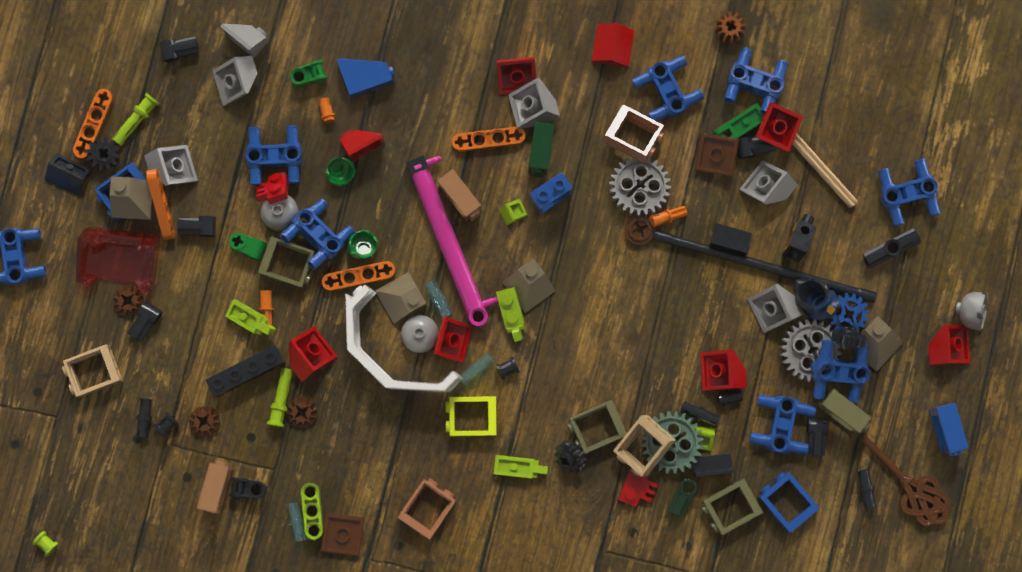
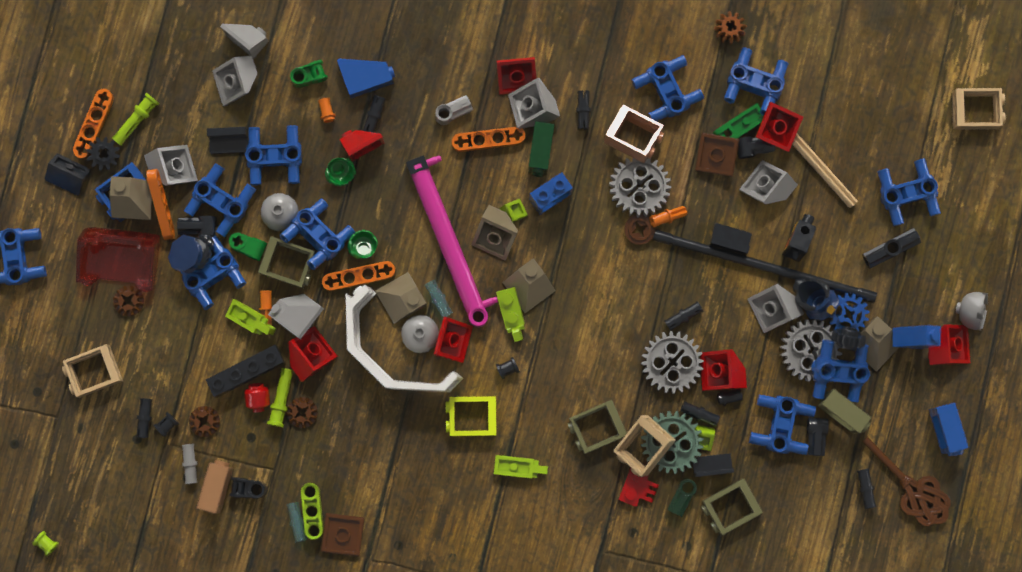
black piece [127,301,163,342] -> none
black piece [159,37,199,63] -> none
red hinge [256,171,288,205] -> none
nougat window [398,478,456,540] -> none
medium nougat window [437,169,481,222] -> none
clear light blue pin [460,352,495,386] -> none
black gear [554,440,587,474] -> none
red slope [591,23,635,68] -> none
blue window [758,472,820,533] -> none
none -> dark blue piece [168,234,214,274]
none -> blue piece [180,236,246,310]
none -> light grey pin [182,444,198,484]
none -> blue piece [184,163,256,237]
none -> black panel [207,127,248,154]
none -> red head [244,383,270,413]
none -> light grey slope [268,294,324,339]
none -> black pin [362,95,386,133]
none -> light grey piece [435,95,473,125]
none -> dark tan slope [471,205,518,261]
none -> black pin [576,90,591,130]
none -> light grey gear [641,331,704,394]
none -> black pin [664,301,704,331]
none -> blue slope [893,325,941,349]
none -> tan window [952,88,1006,129]

